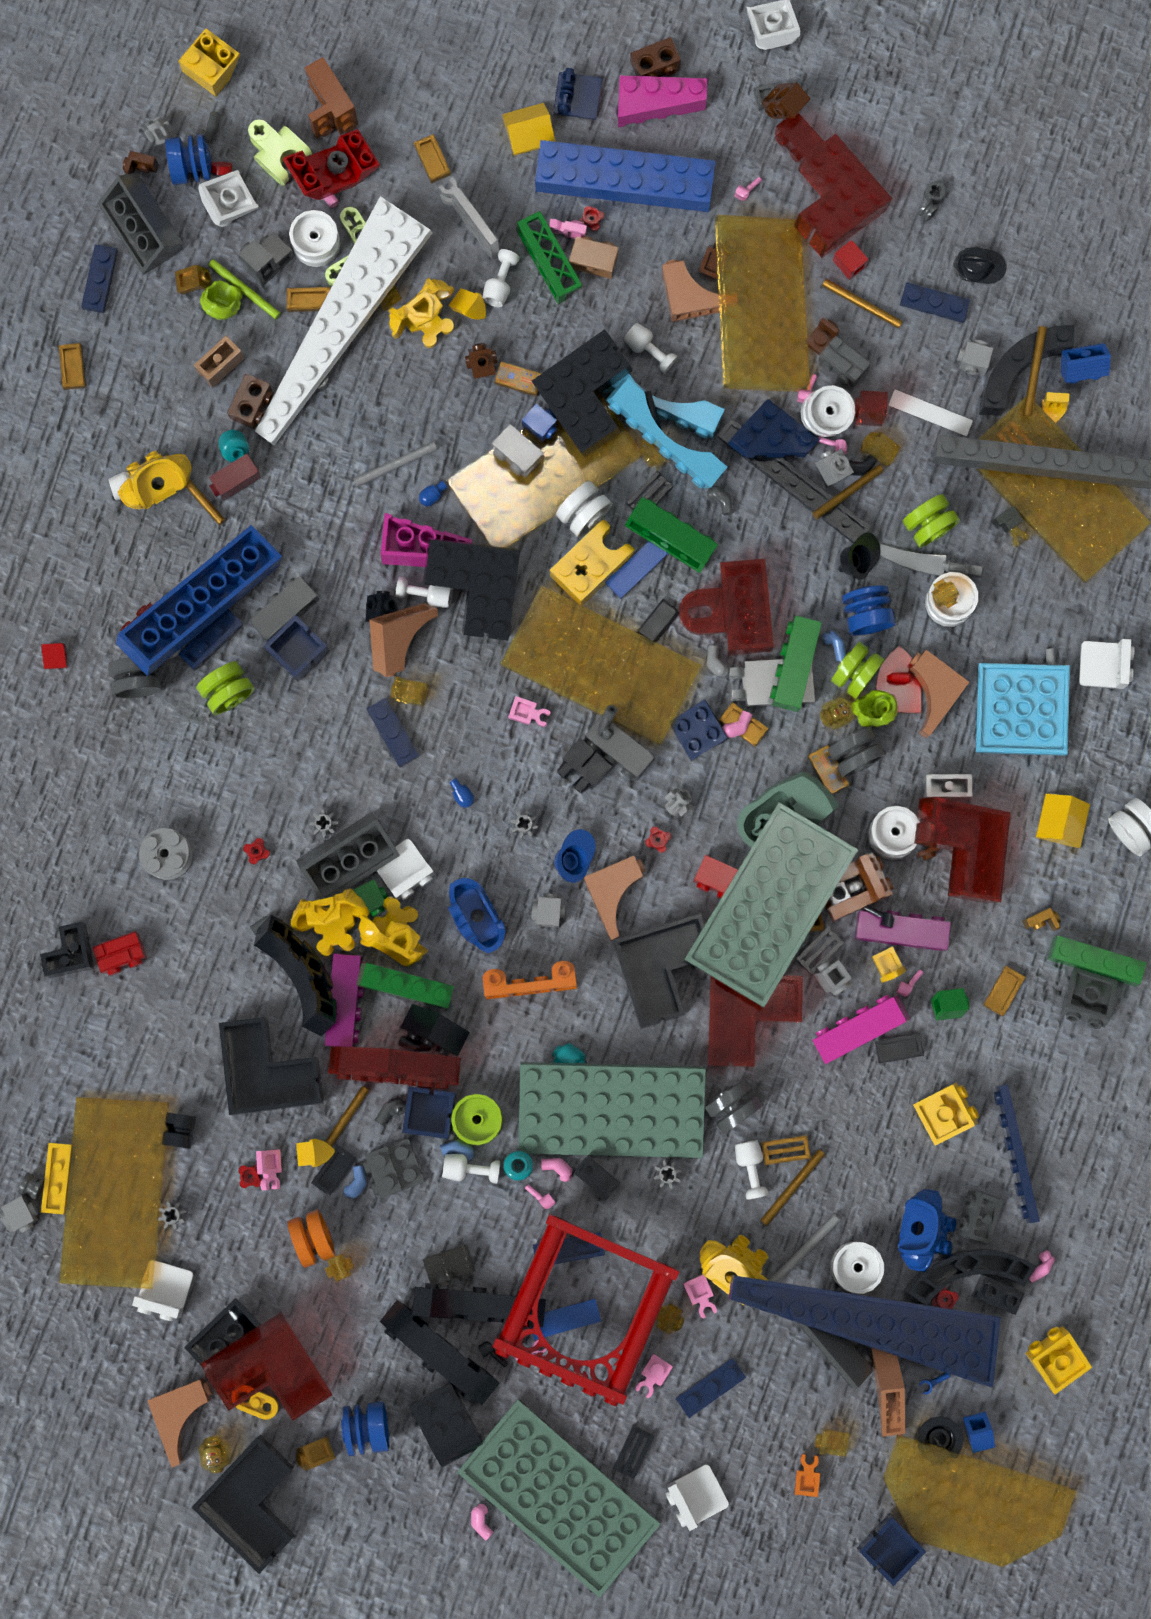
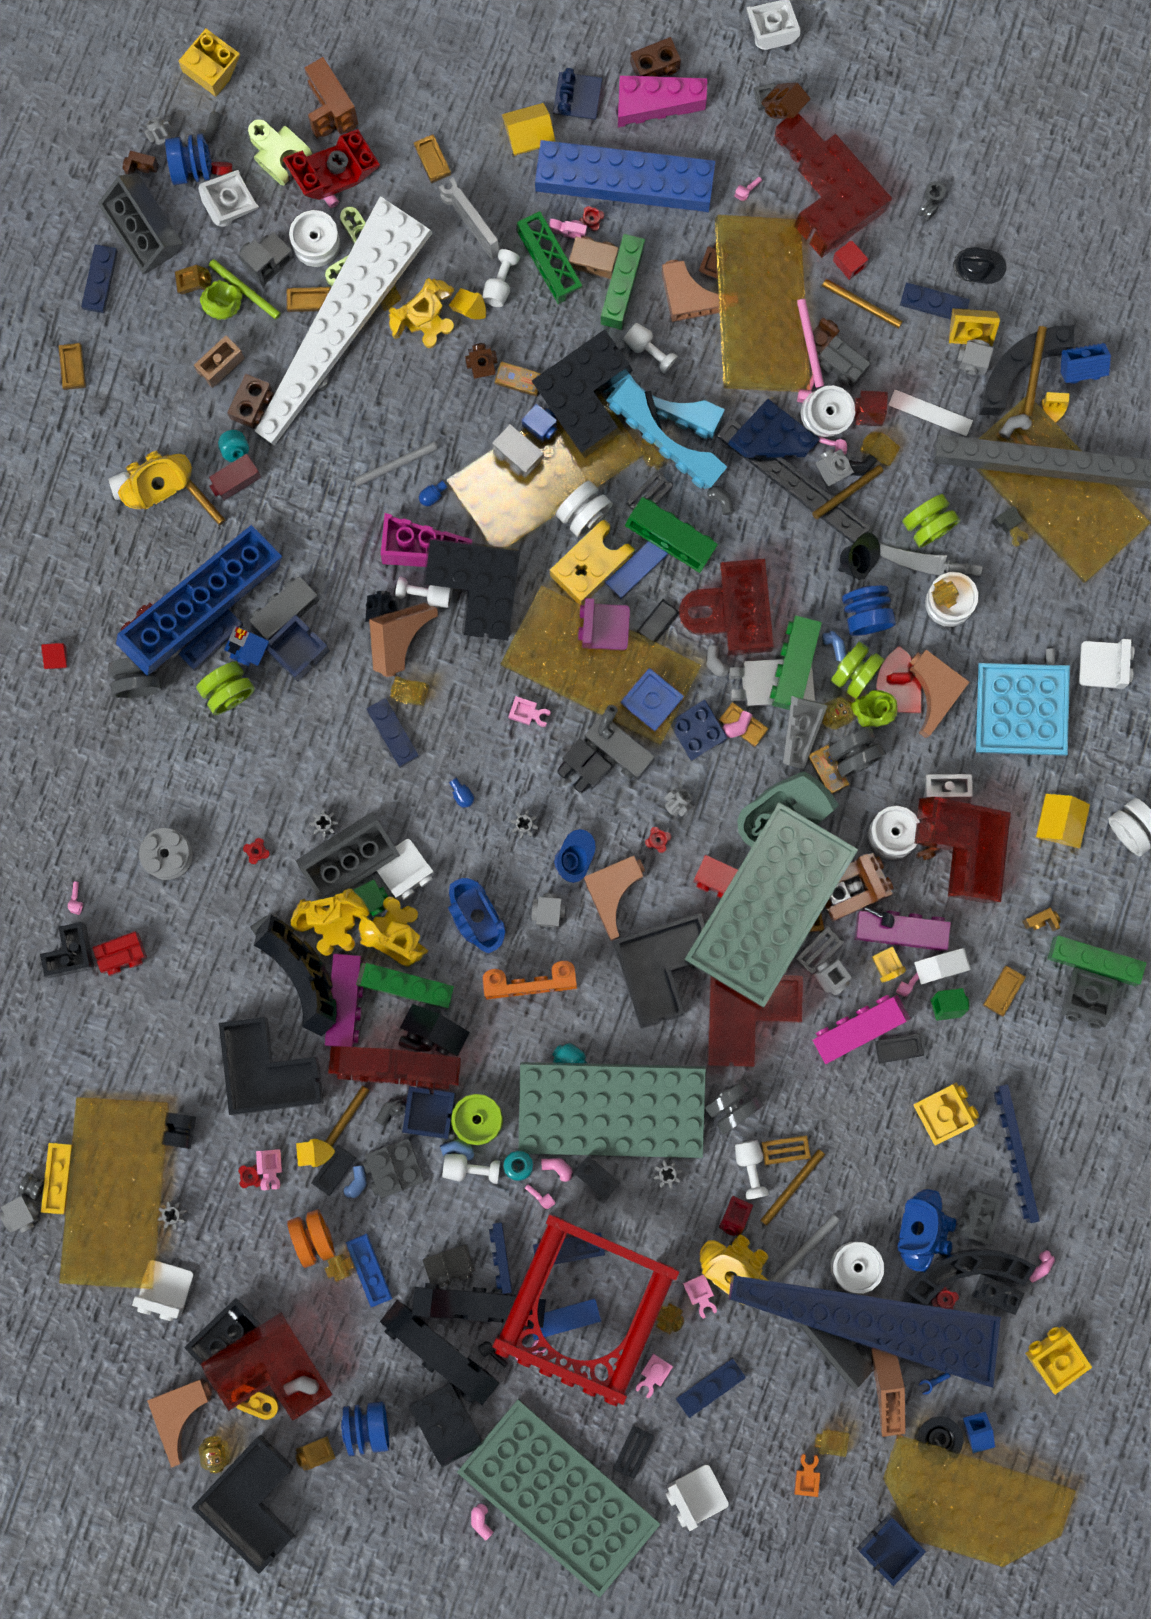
none -> bright pink hand [68,882,83,915]
none -> blue brick [224,626,269,666]
none -> light grey arm [283,1376,319,1396]
none -> blue tile [345,1233,393,1307]
none -> dark blue plate [489,1222,512,1294]
none -> magenta bracket [578,598,630,651]
none -> green brick [601,234,645,330]
none -> blue plate [620,668,684,731]
none -> dark red bracket [719,1195,753,1236]
none -> light grey wing [783,696,827,769]
none -> bright pink bar [797,299,824,388]
none -> white slope [914,948,971,984]
none -> yellow slope [949,308,1000,346]
none -> light grey arm [999,414,1032,439]

